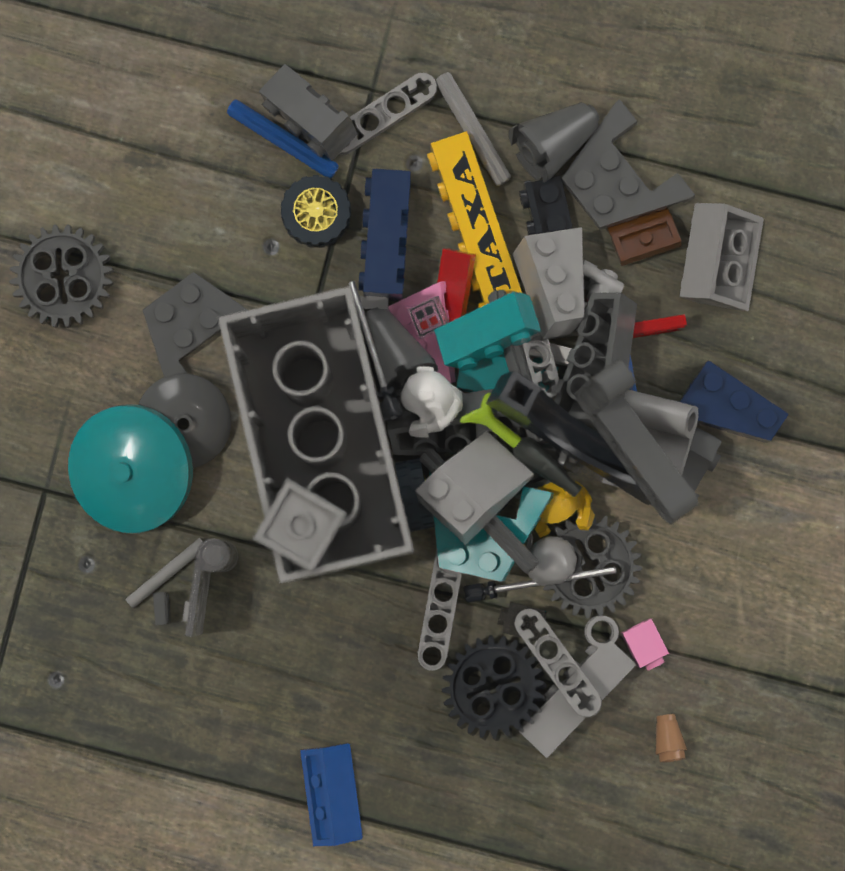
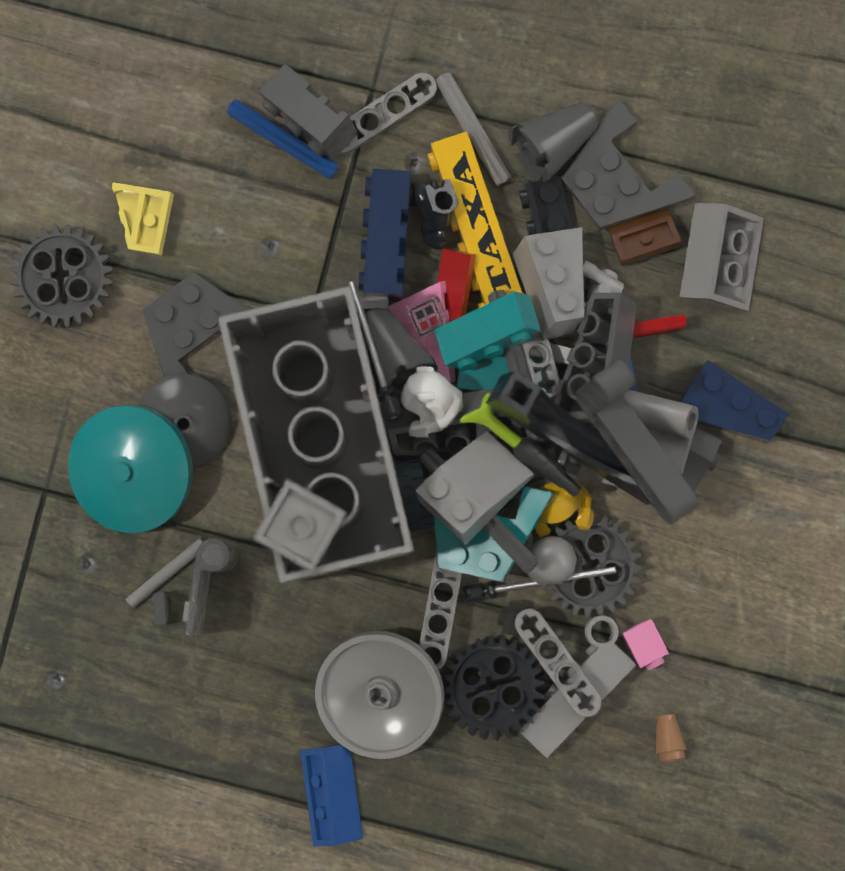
black wheel [281,175,351,248] -> none
none -> light yellow wing [112,182,174,256]
none -> light grey dish [315,631,444,759]
none -> black animal [410,179,459,250]

